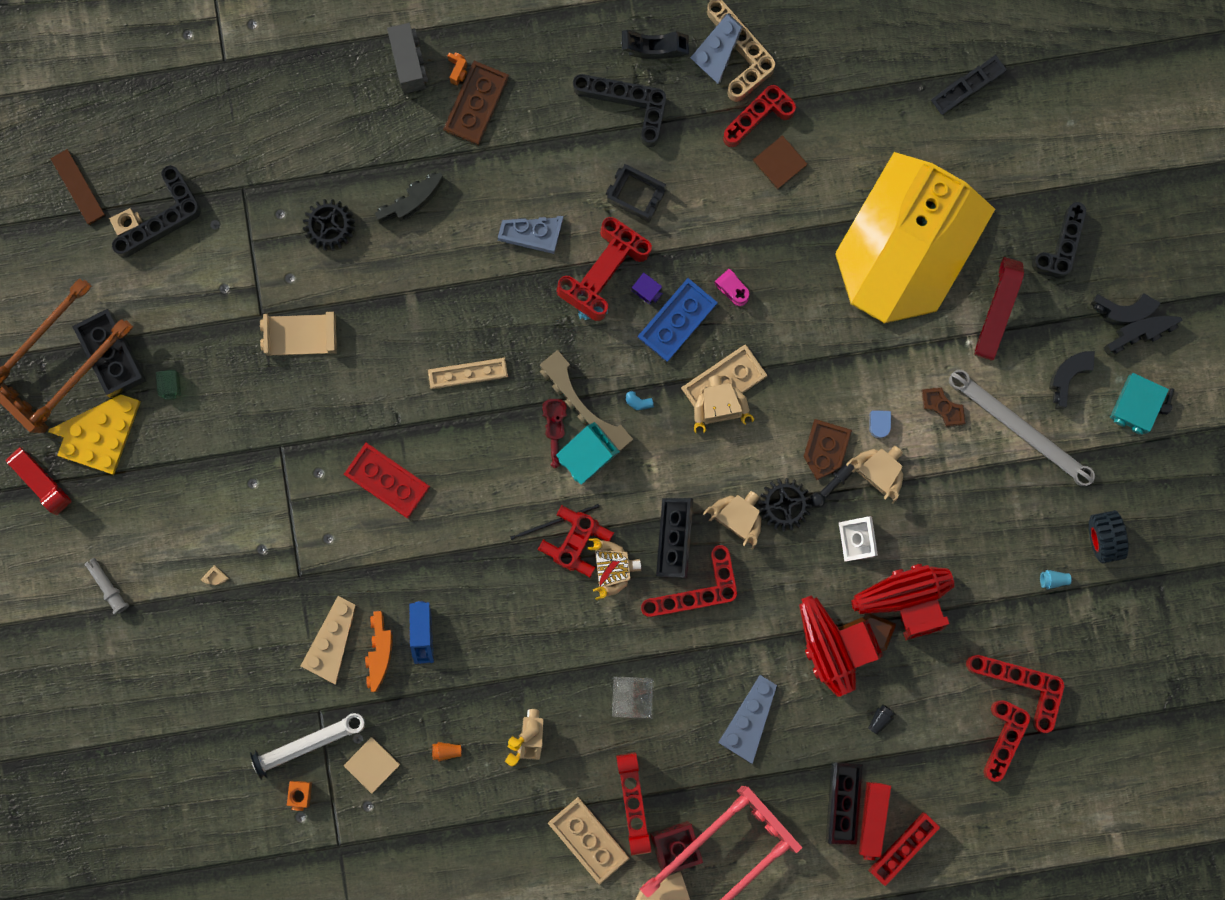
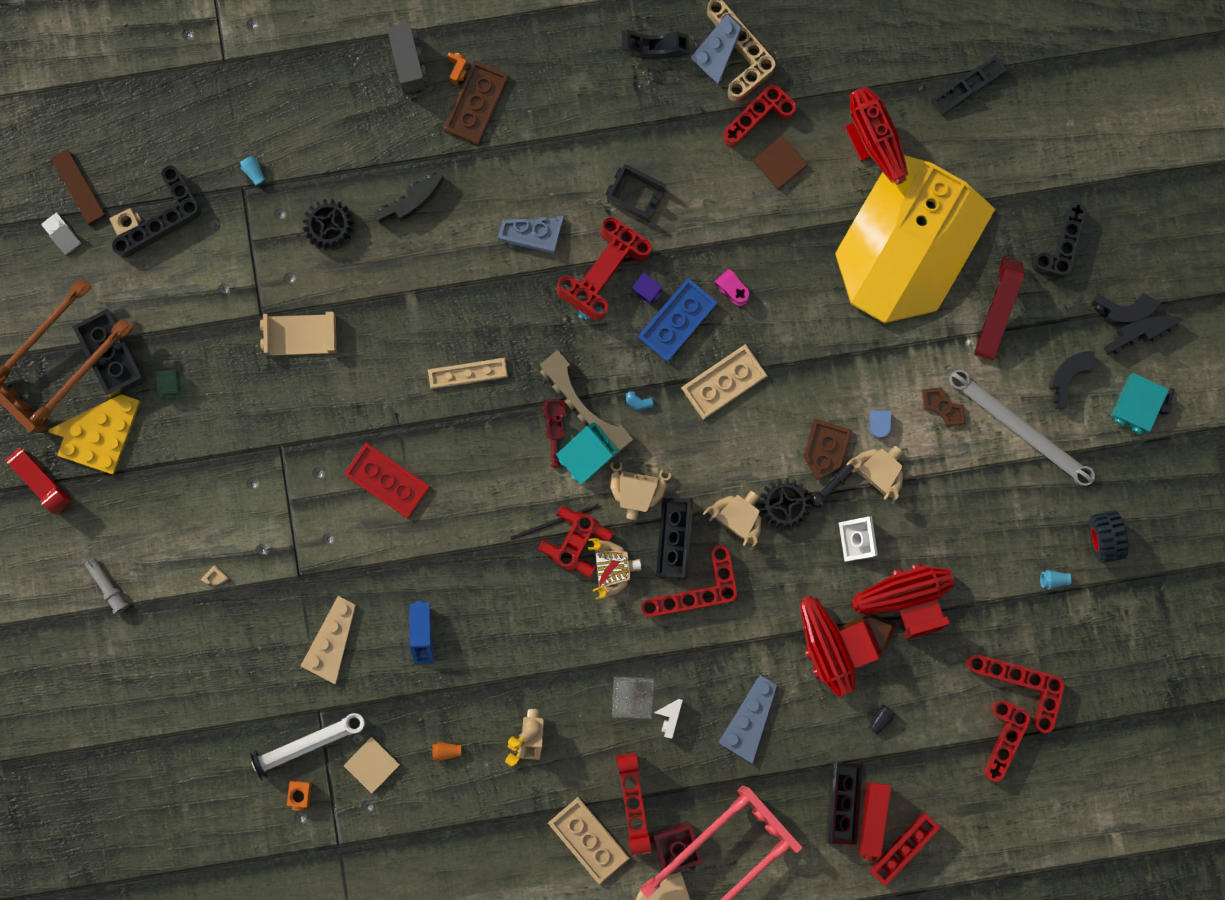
orange slope [365,611,393,692] -> none
black beam [573,74,666,147] -> none
tan torso [694,375,754,433] -> none
none -> white slope [41,212,82,255]
none -> medium azure cone [240,155,266,185]
none -> tan torso [610,462,671,520]
none -> white slope [654,699,683,739]
none -> red piece [845,86,909,185]

